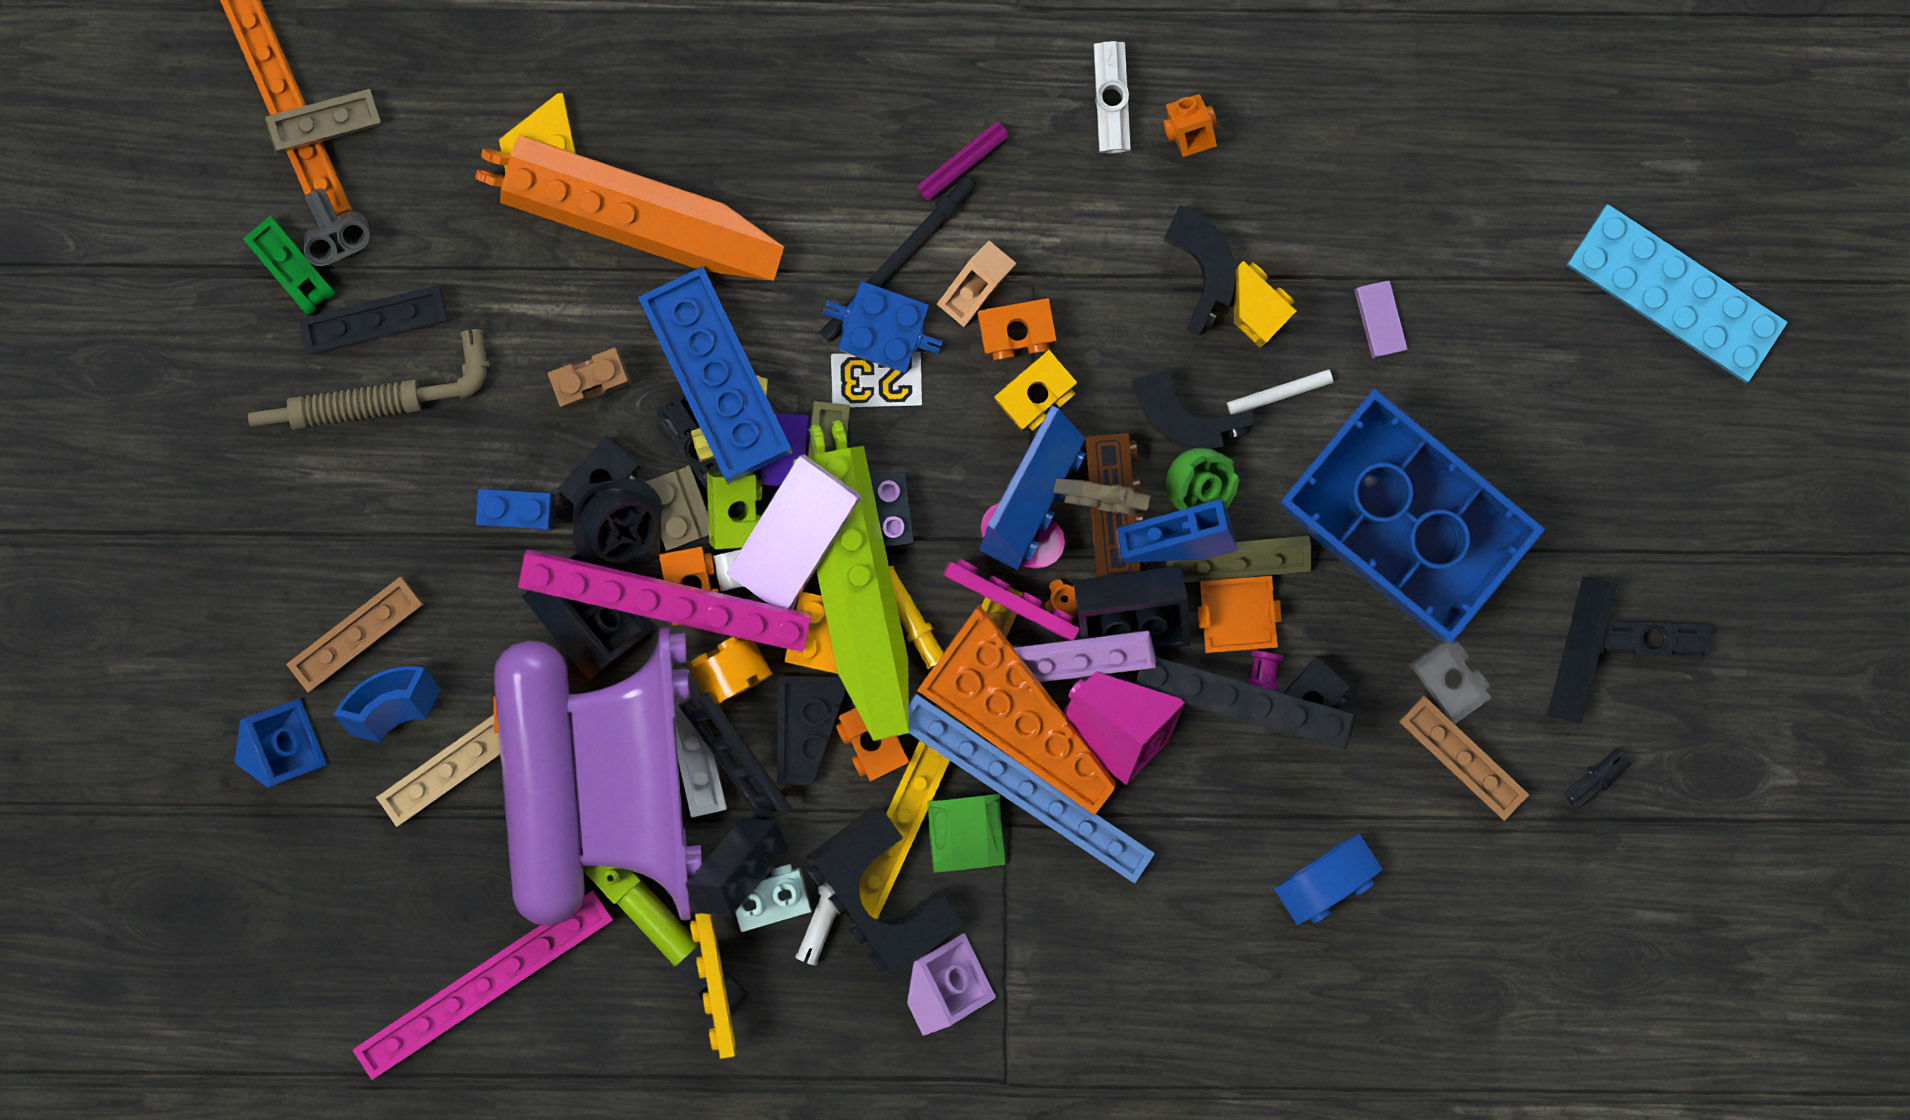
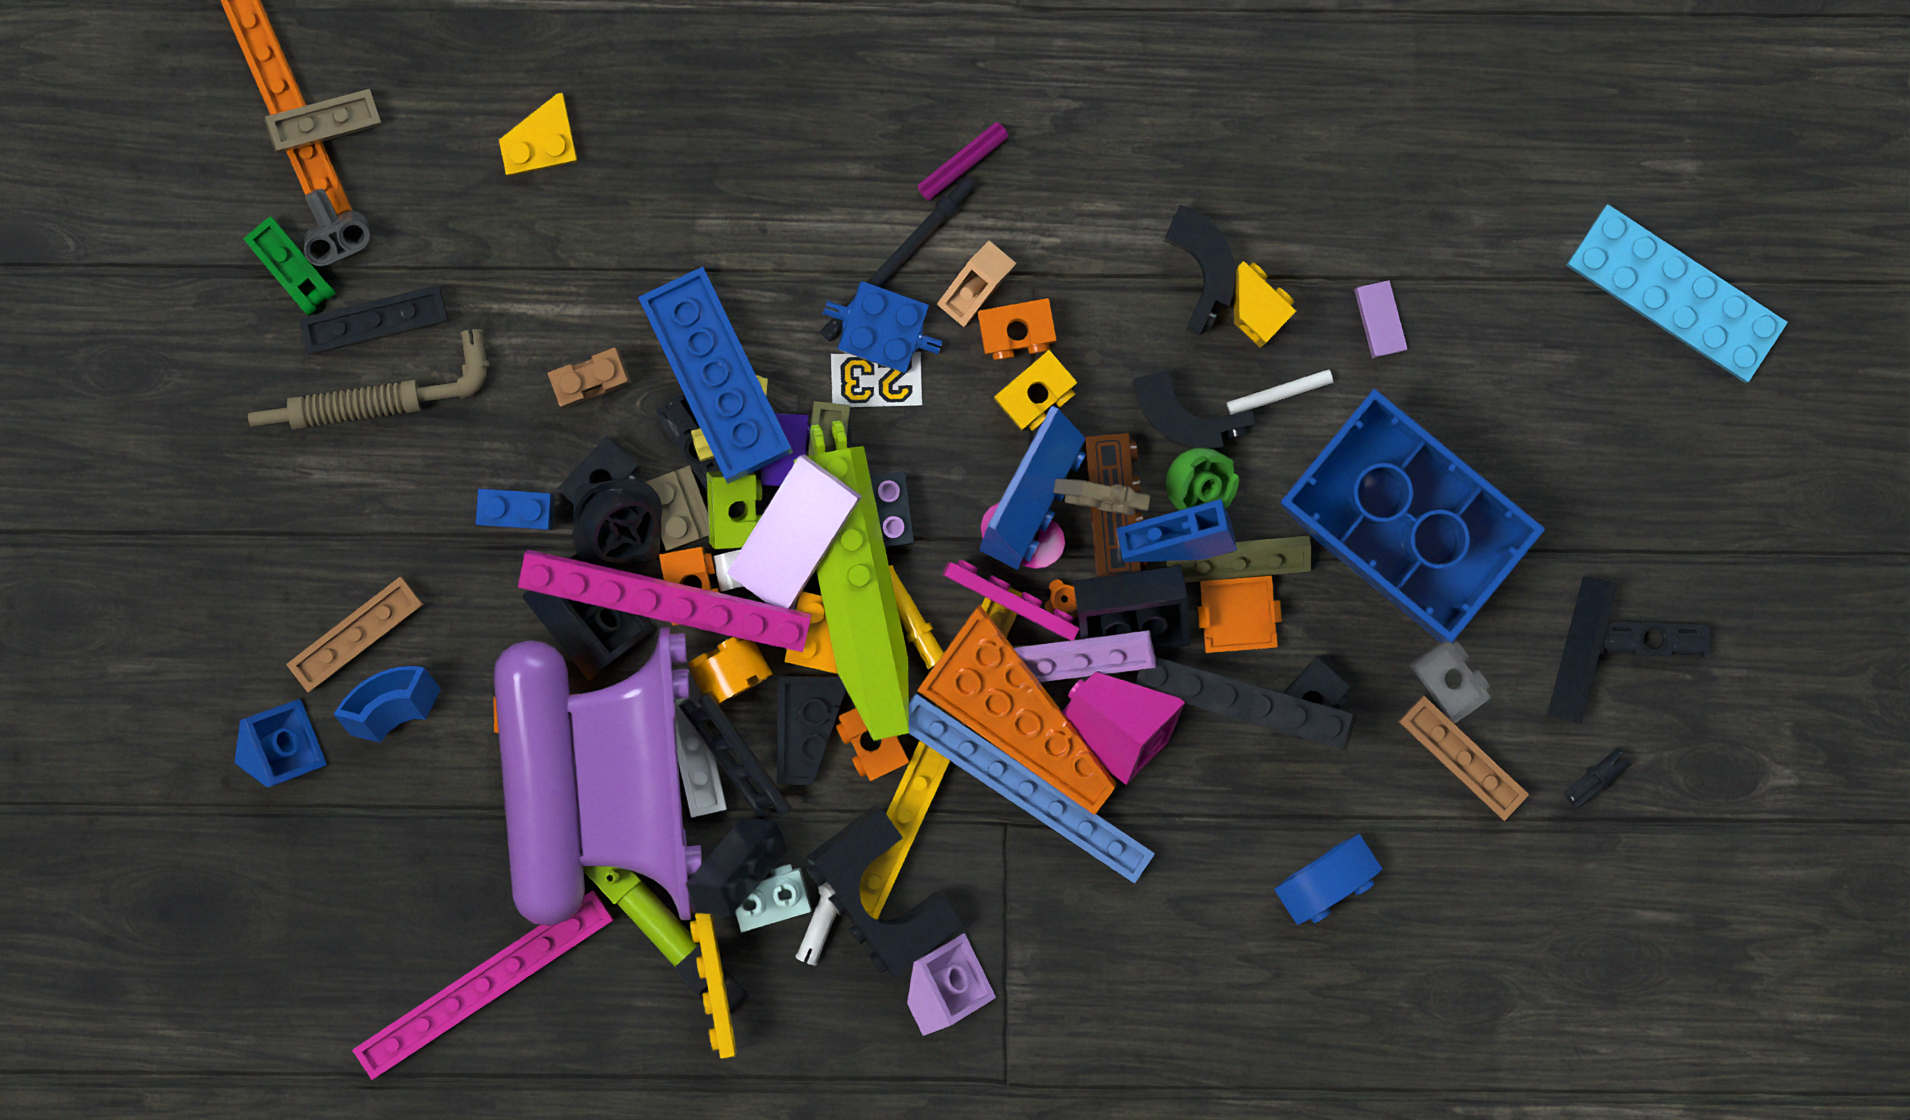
tan plate [376,715,500,827] -> none
orange hinge [475,135,784,281] -> none
bright green slope [927,793,1005,873] -> none
white piece [1094,41,1131,154] -> none
orange brick [1163,94,1218,157] -> none
magenta bush [1246,650,1284,691] -> none

